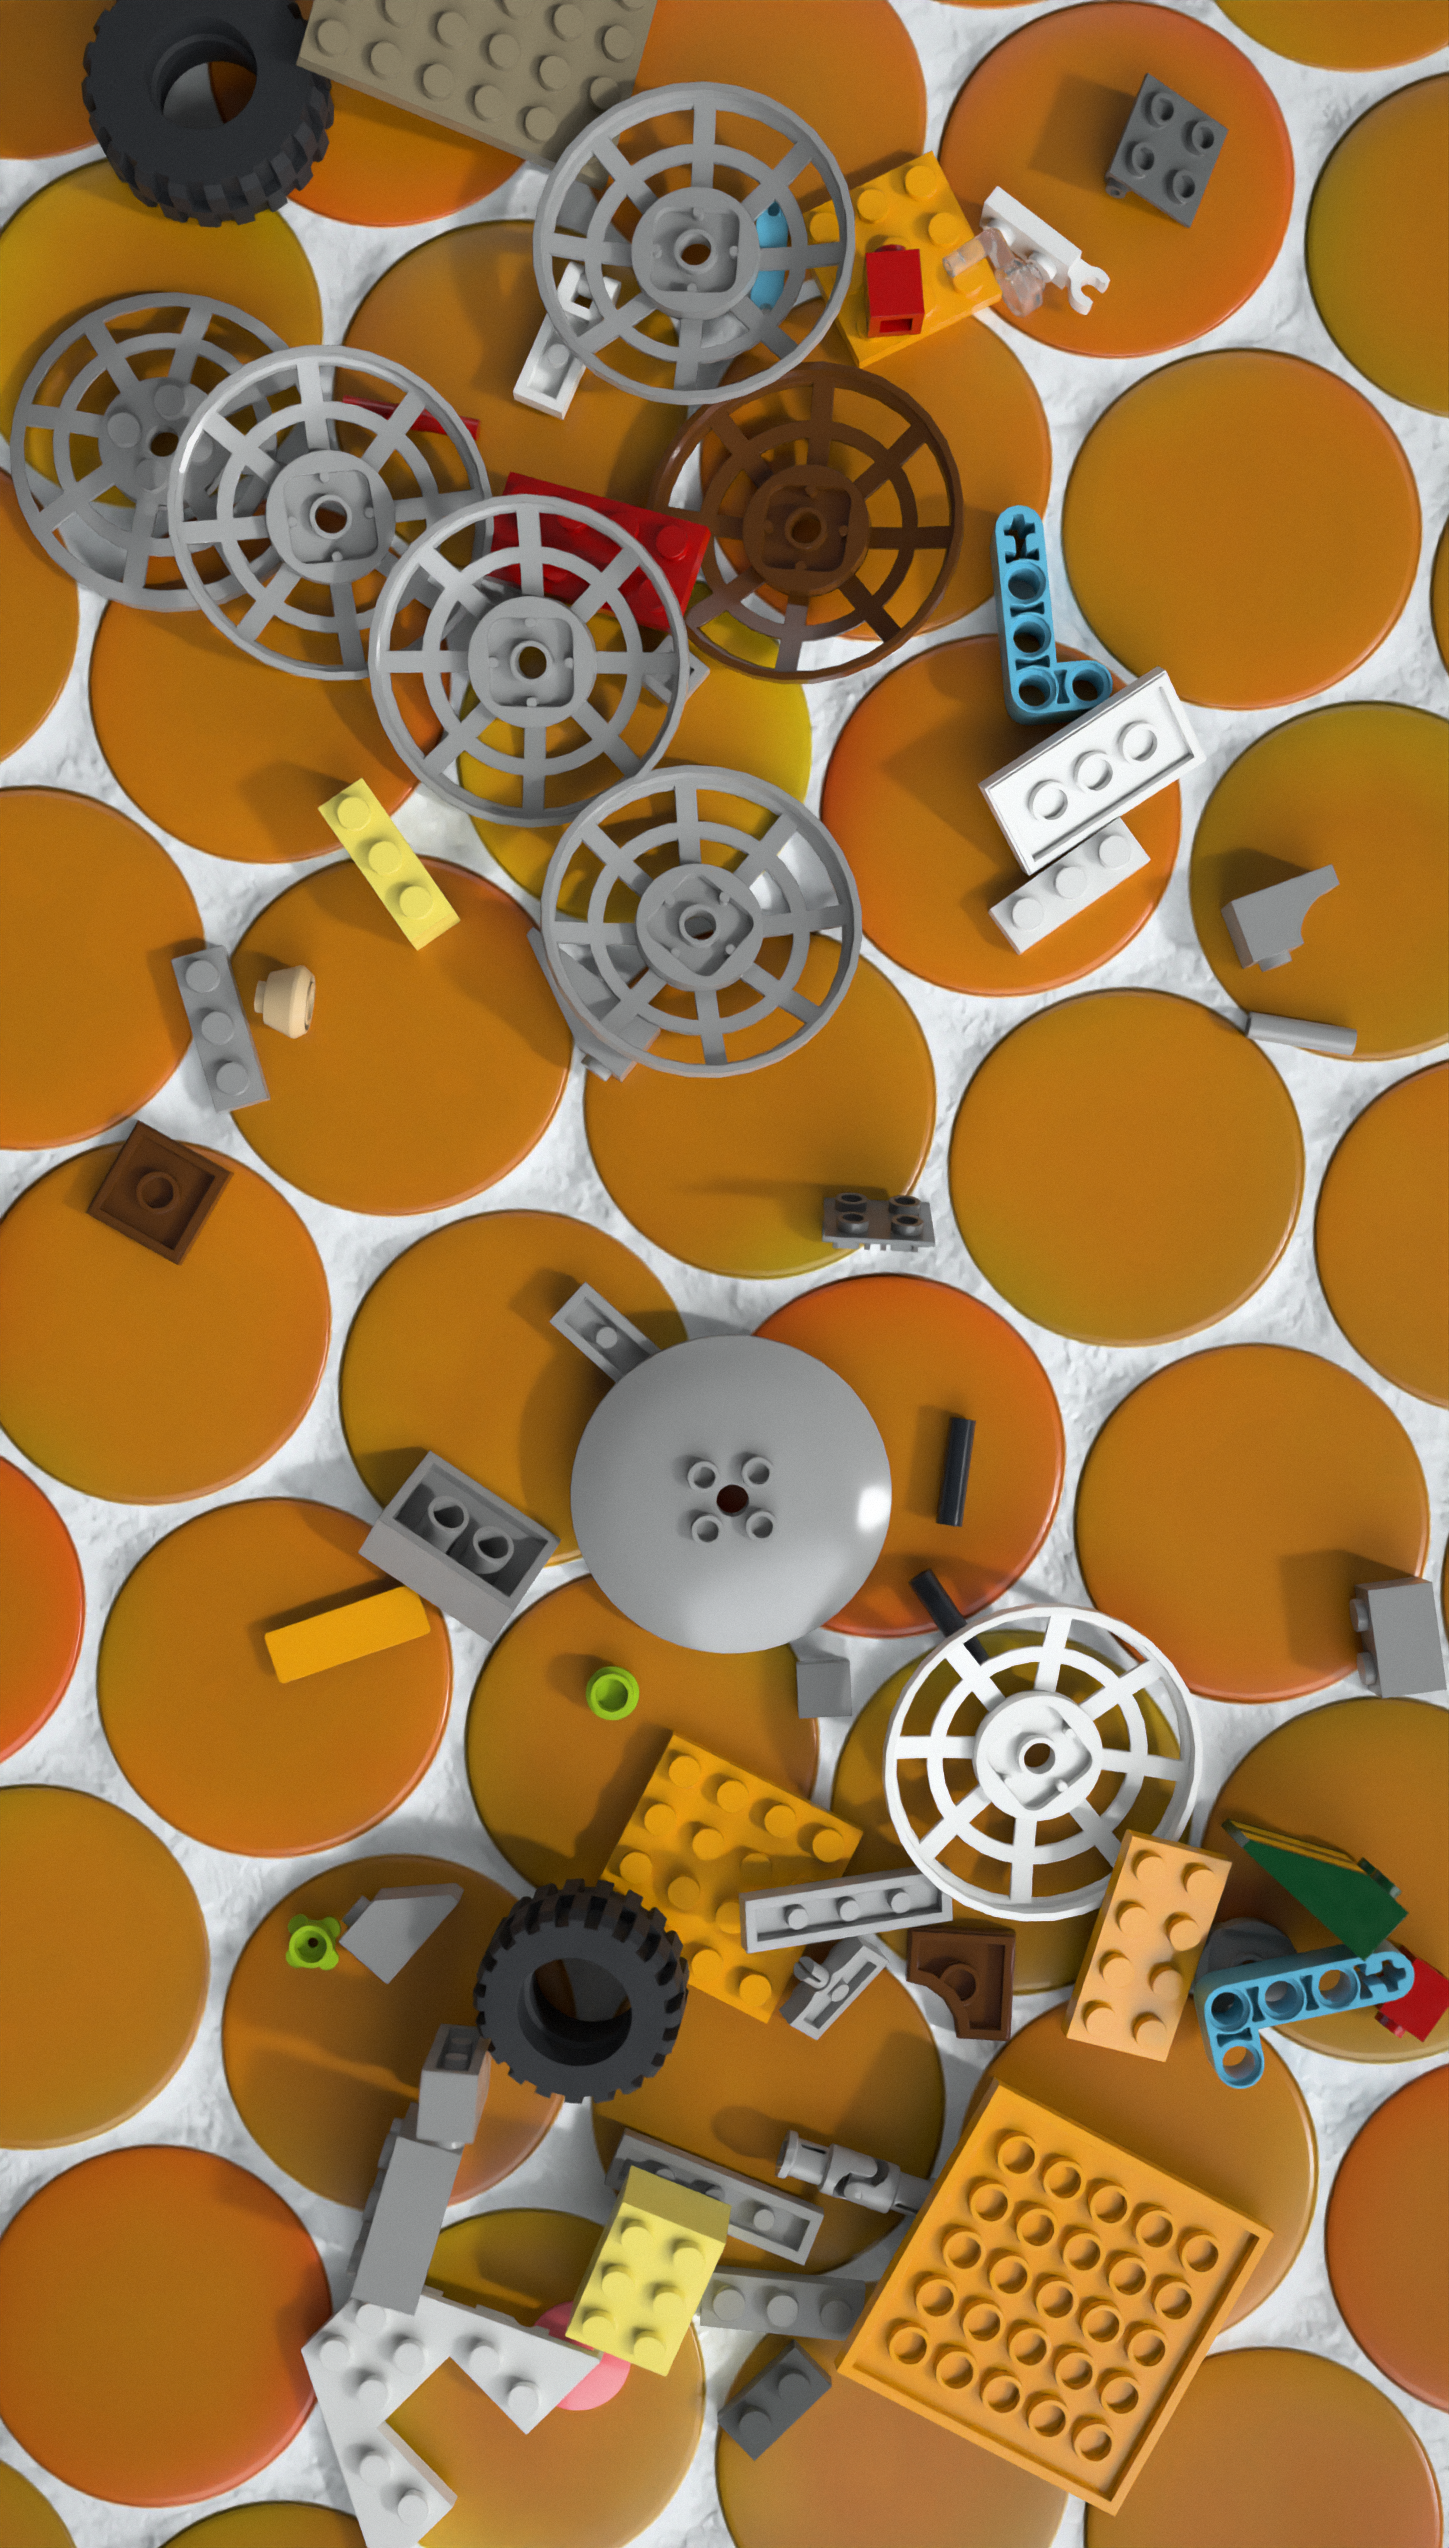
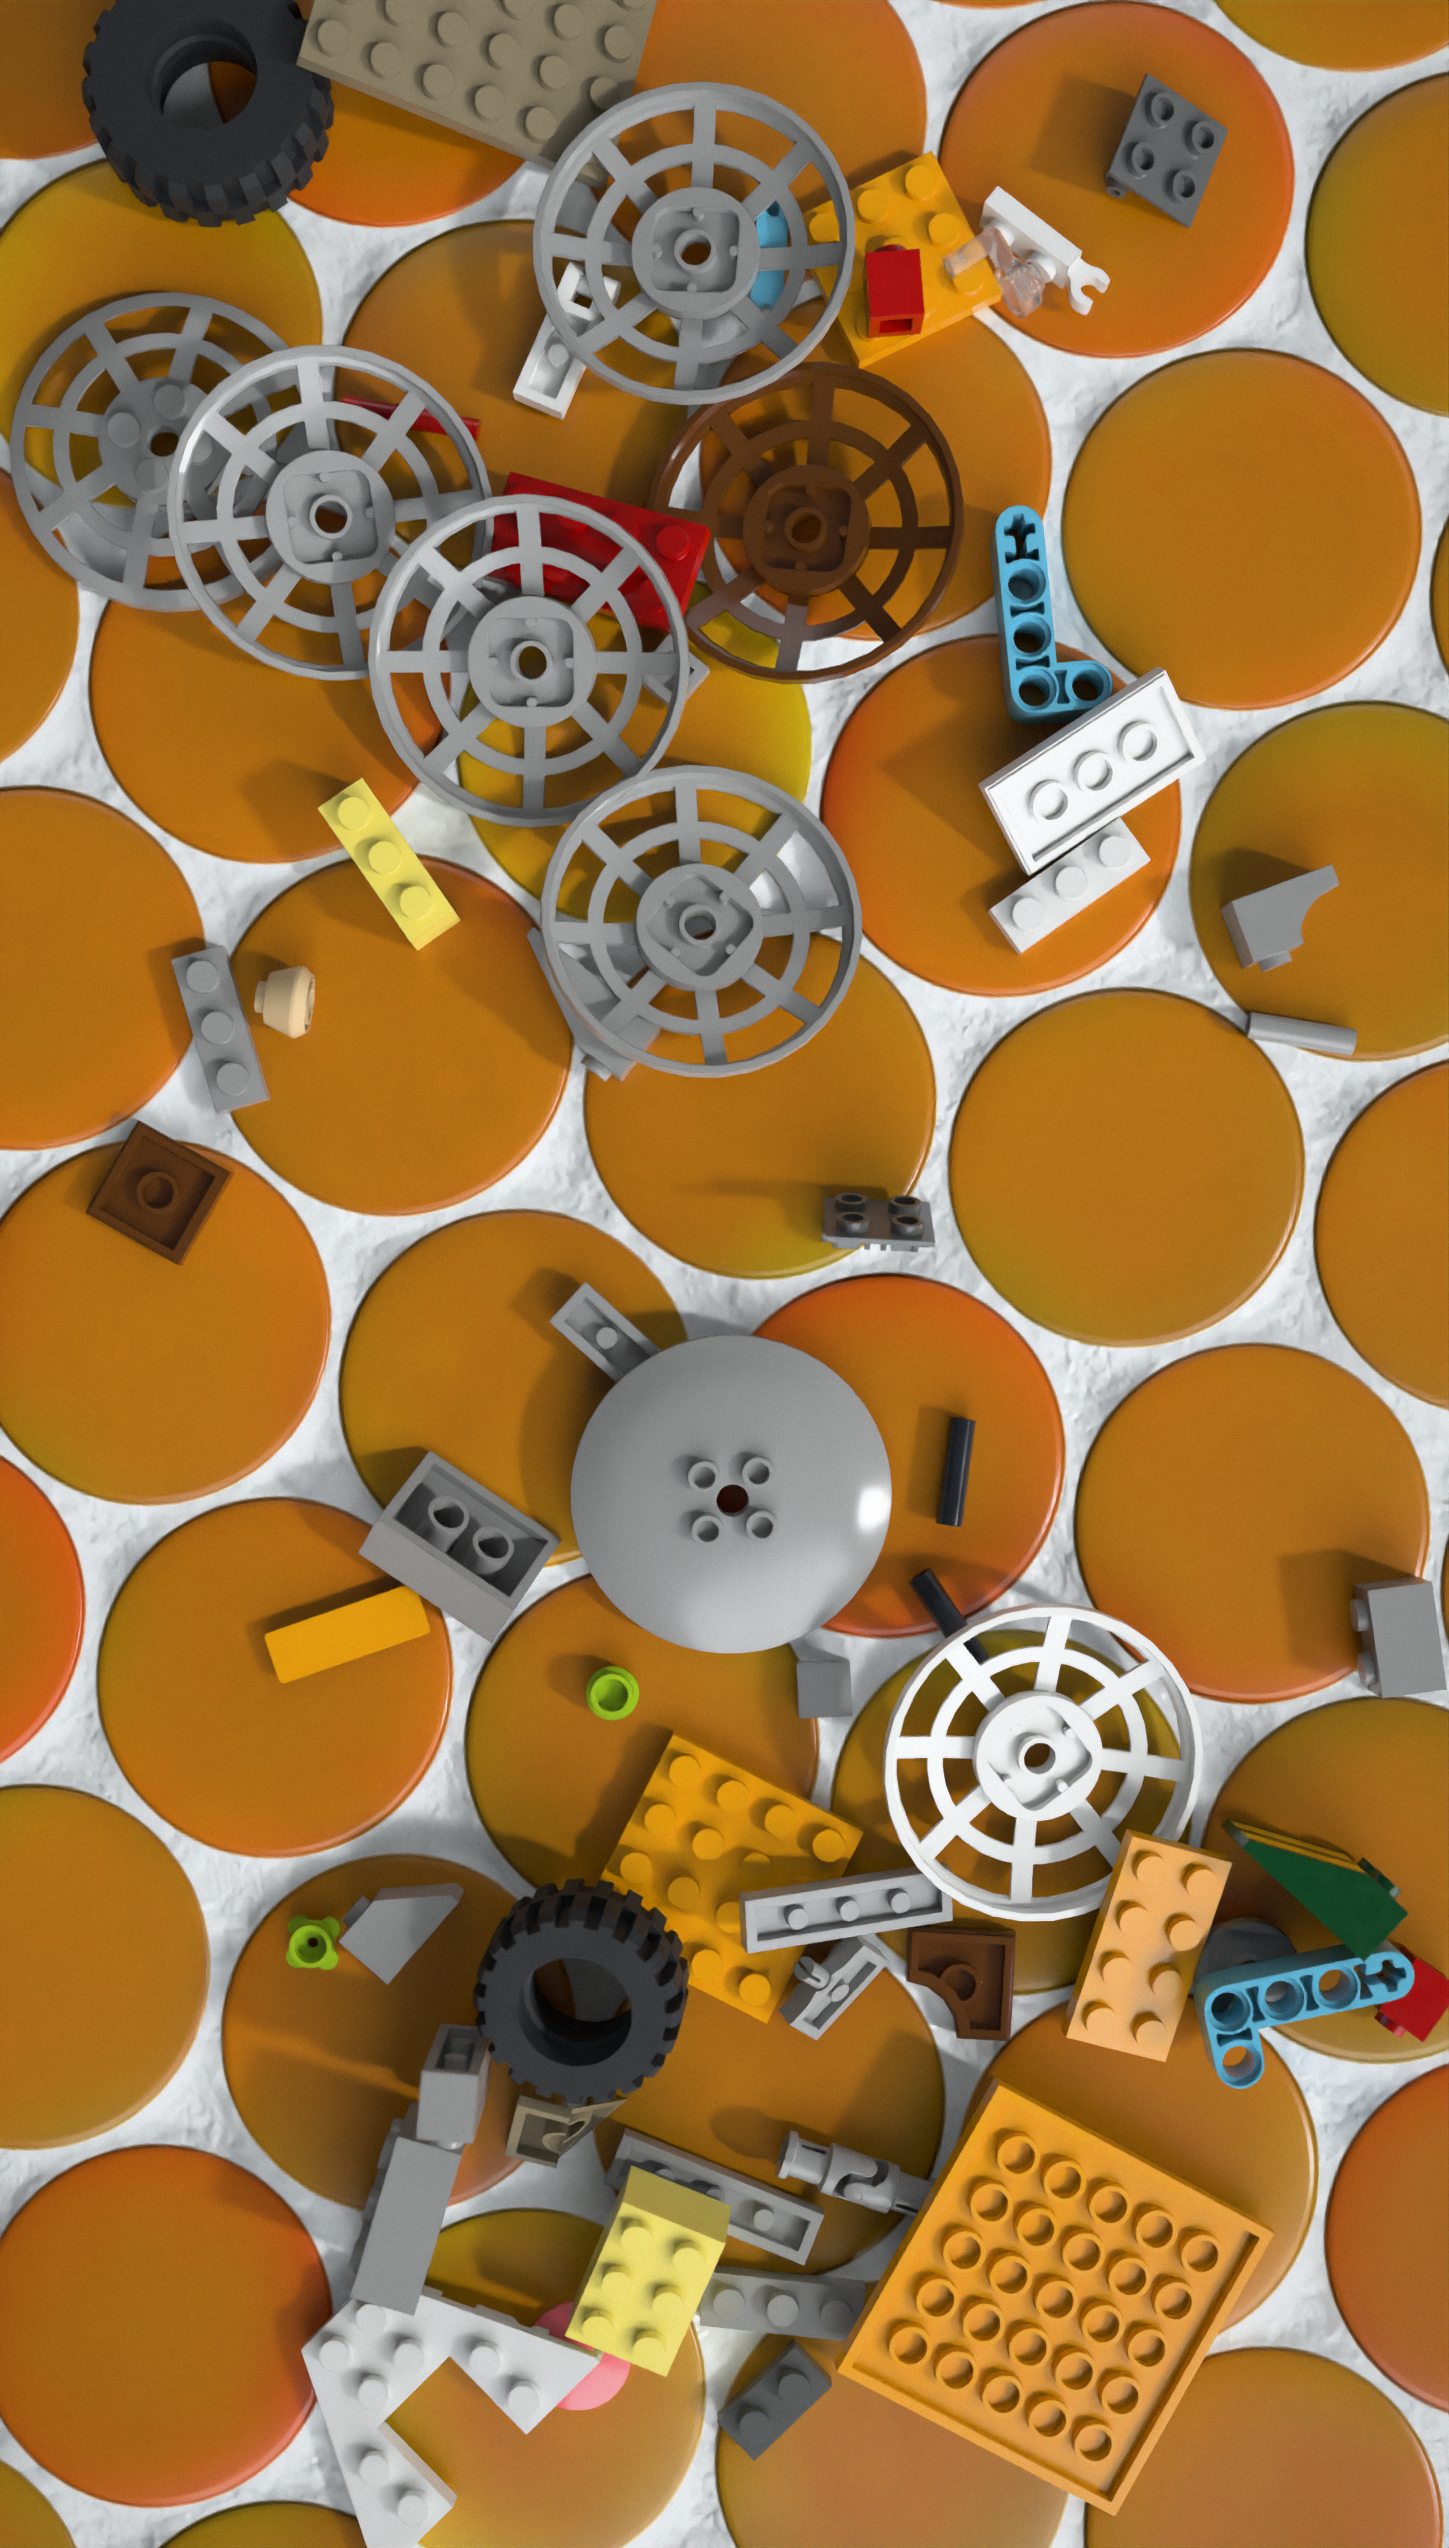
none -> dark tan slope [504,2080,628,2168]

